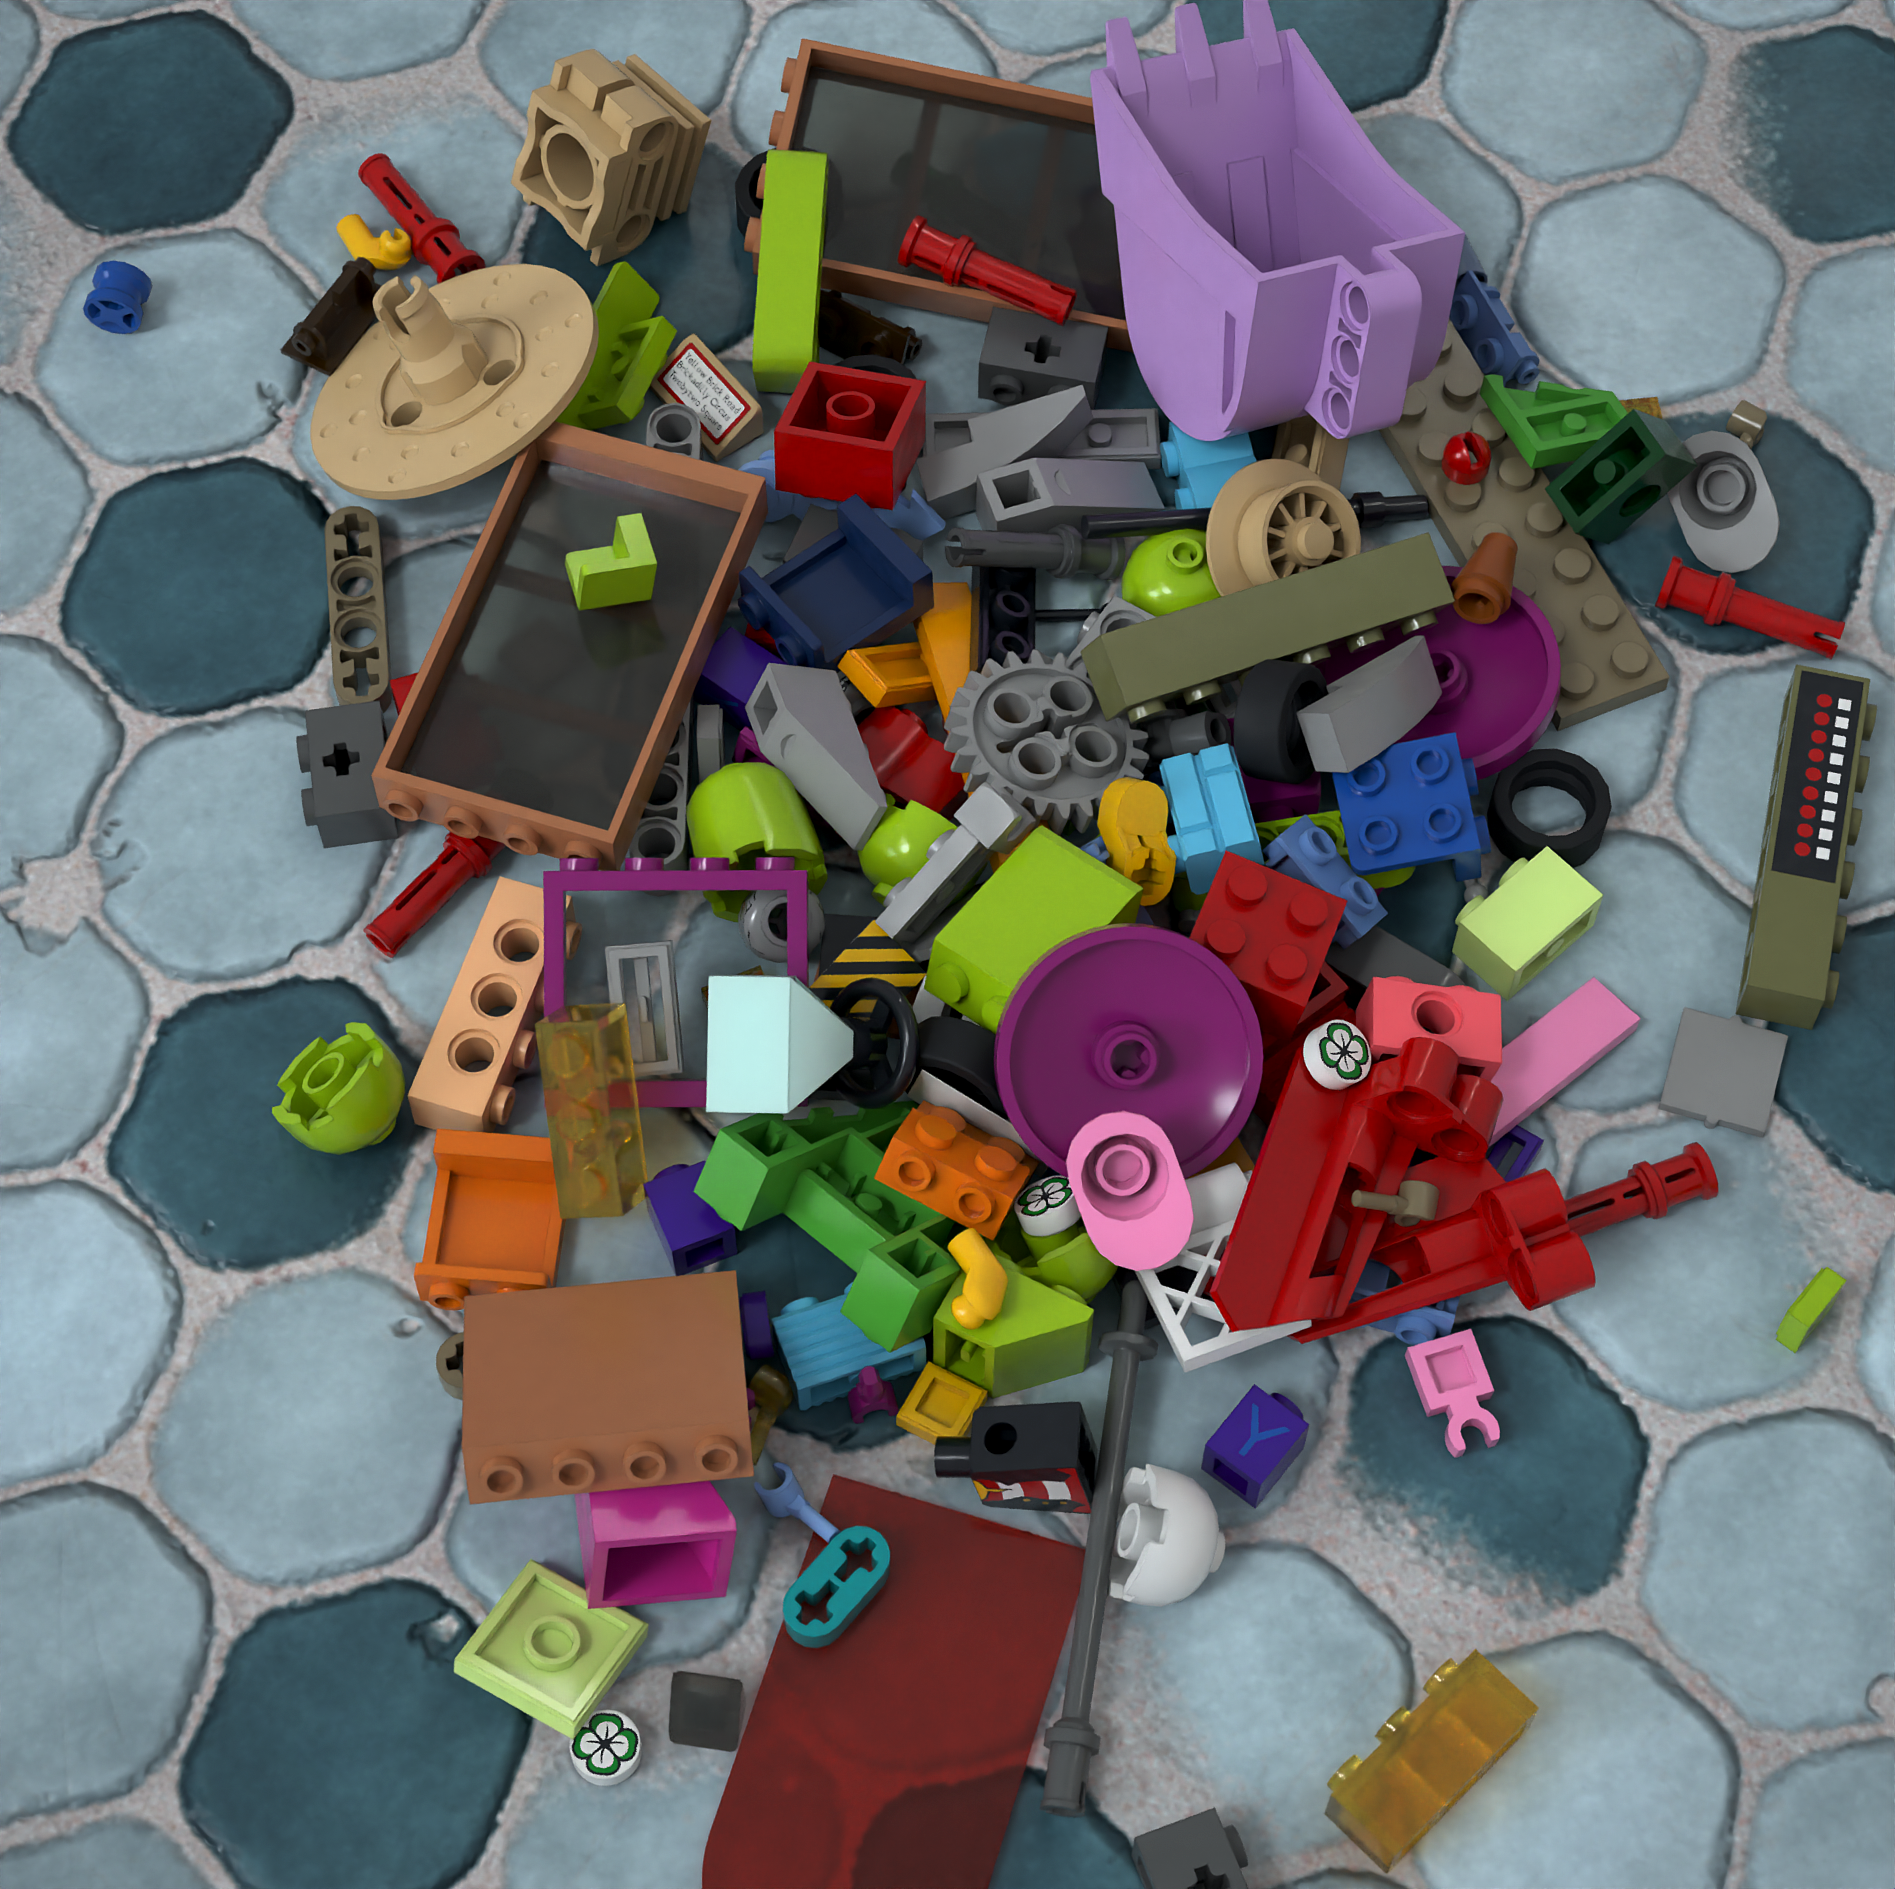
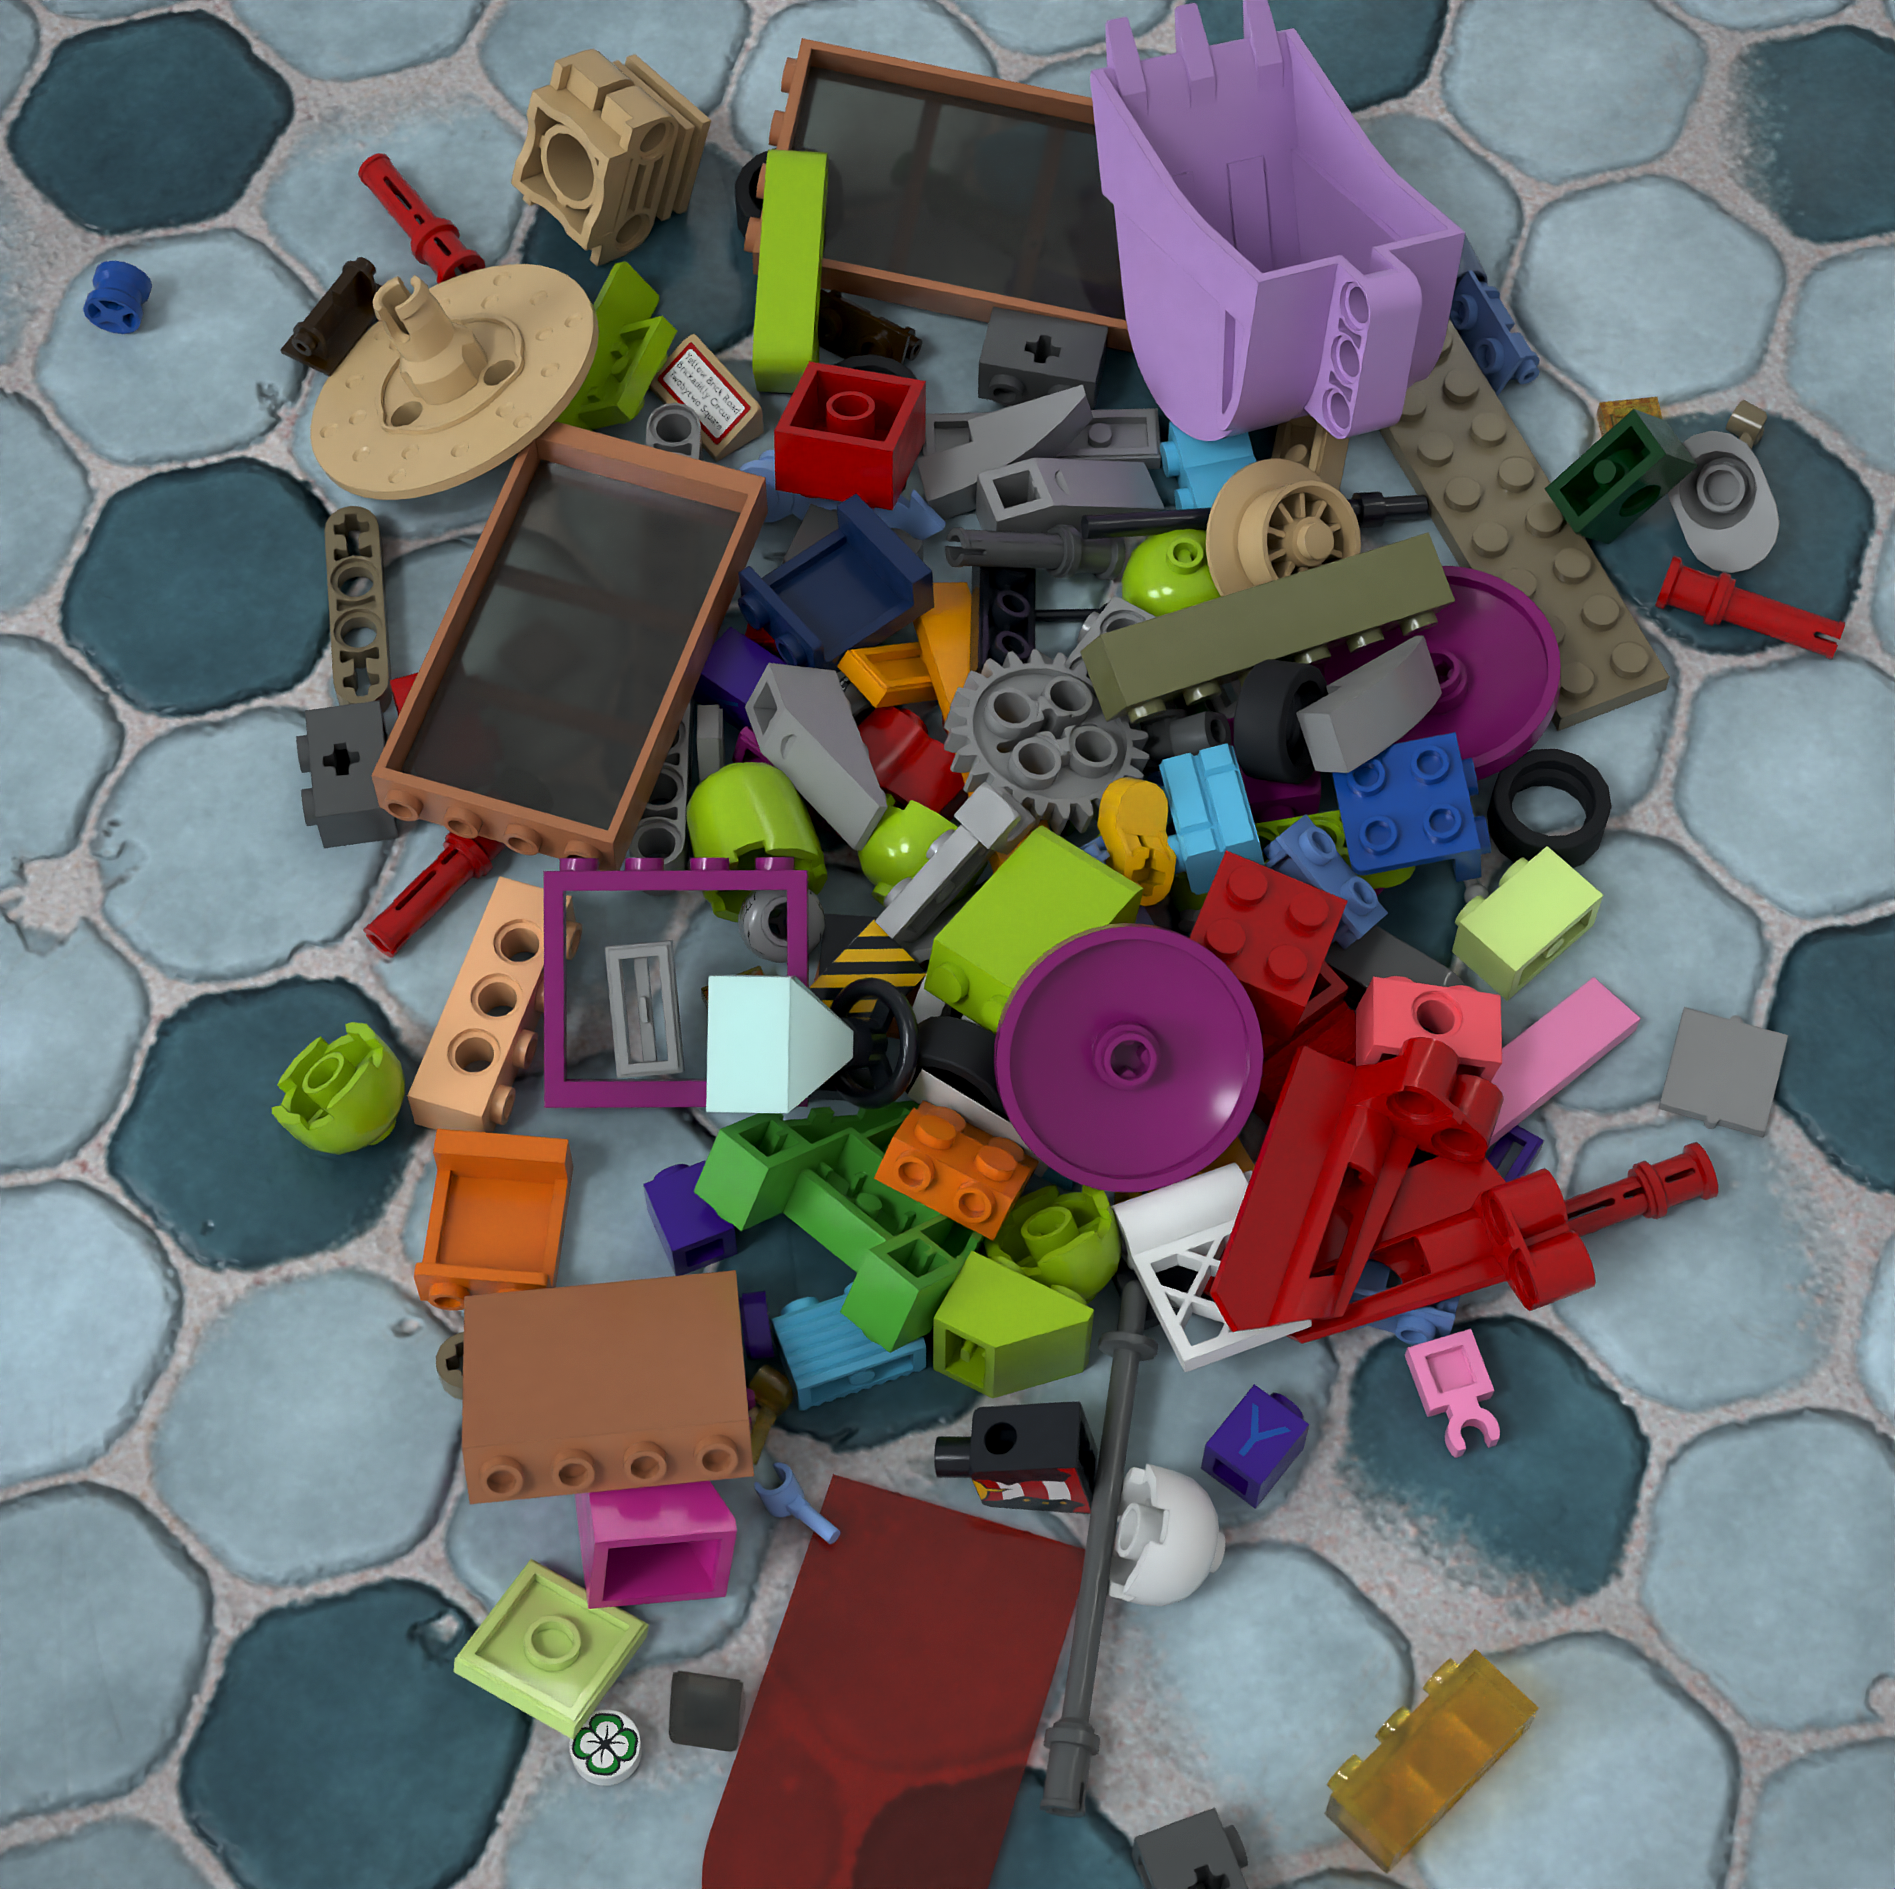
yellow arm [336,214,412,270] -> none
clear yellow brick [535,1002,648,1219] -> none
lime panel [565,513,657,611] -> none
teal beam [783,1526,891,1648] -> none
magenta piece [847,1366,899,1424] -> none
yellow tile [896,1361,988,1445] -> none
red pin [898,215,1078,326] -> none
yellow arm [947,1228,1008,1330] -> none
white tile [1014,1176,1081,1236] -> none
bright pink piece [1066,1111,1194,1271] -> none
white tile [1303,1020,1371,1090] -> none
dark tan hand [1351,1180,1440,1227] -> none
red hinge [1441,431,1491,485] -> none
dark orange cone [1451,532,1518,624] -> none
bright green wing [1479,374,1628,469] -> none
brick [1735,664,1877,1030] -> none
lime tile [1776,1267,1846,1353] -> none

